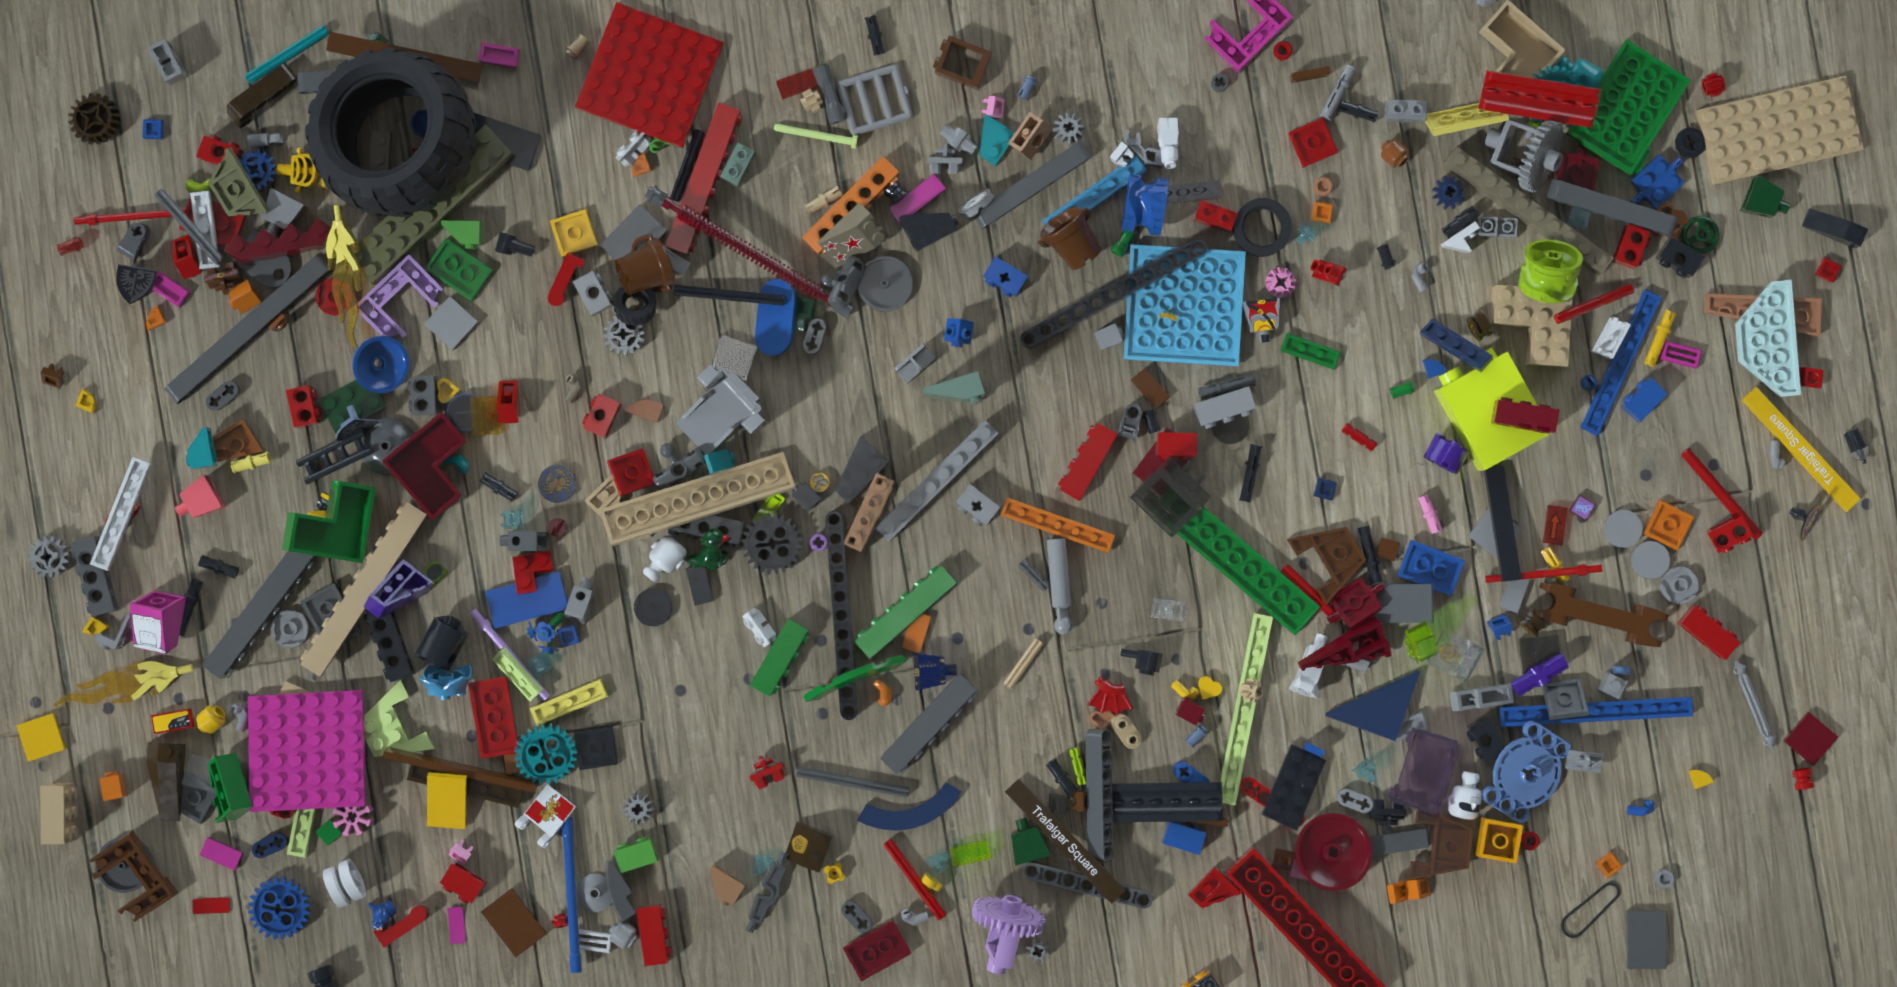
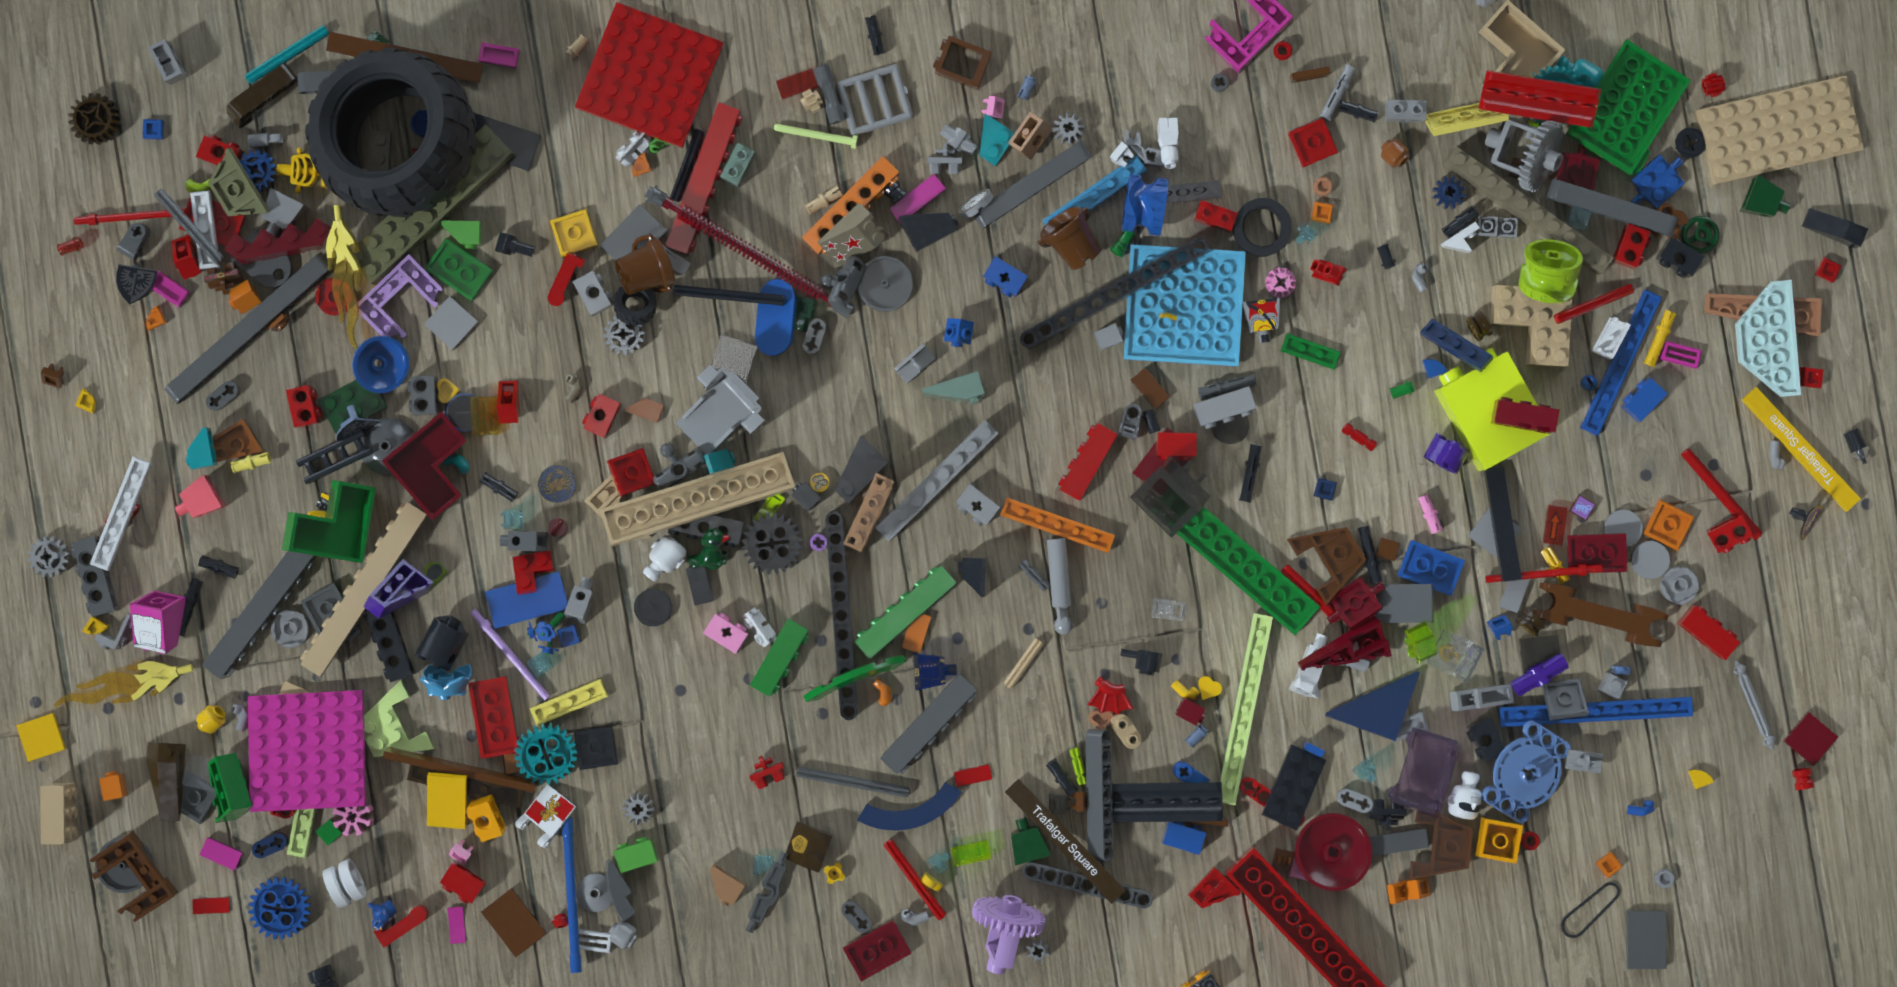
slope [151,708,195,734] -> none
yellowish green tile [492,647,543,702] -> none
red brick [636,904,672,967] -> none
tan gear [1239,679,1264,703] -> none
none -> light orange brick [467,794,507,842]
none -> bright pink brick [703,612,749,654]
none -> red sticker [954,765,992,787]
none -> black slope [958,558,986,597]
none -> dark red plate [1567,533,1627,573]

